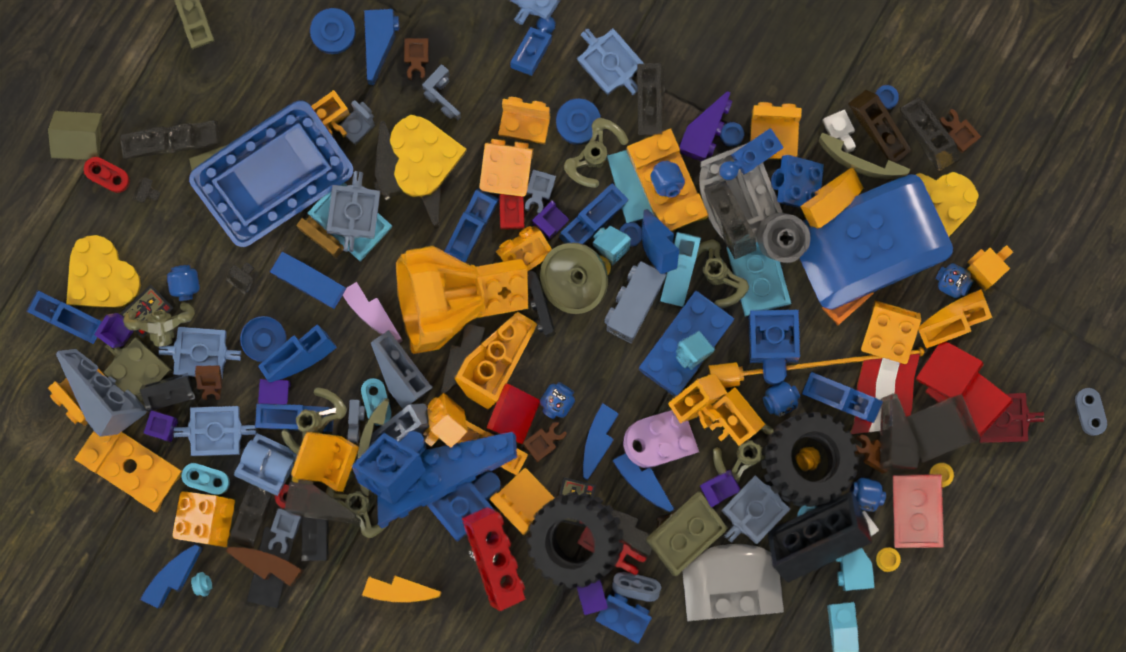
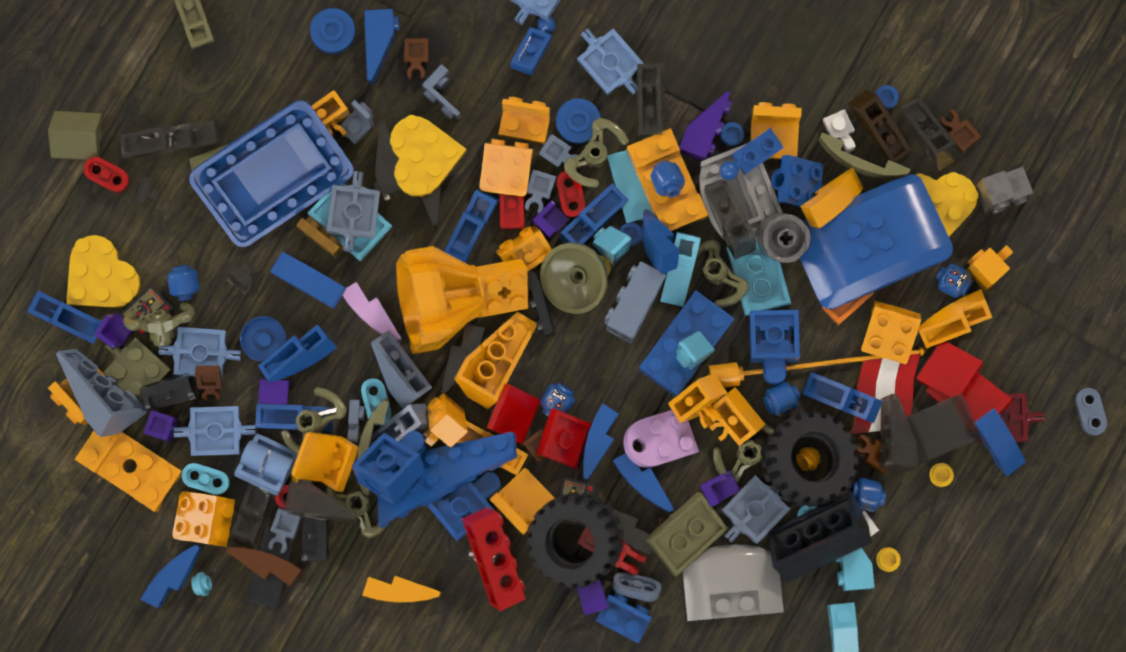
tile [893,474,944,548] -> none
none -> red tile [536,408,592,469]
none -> sand blue plate [538,134,582,167]
none -> red plate [557,171,585,218]
none -> flat silver brick [975,167,1033,214]
none -> blue slope [975,408,1026,476]

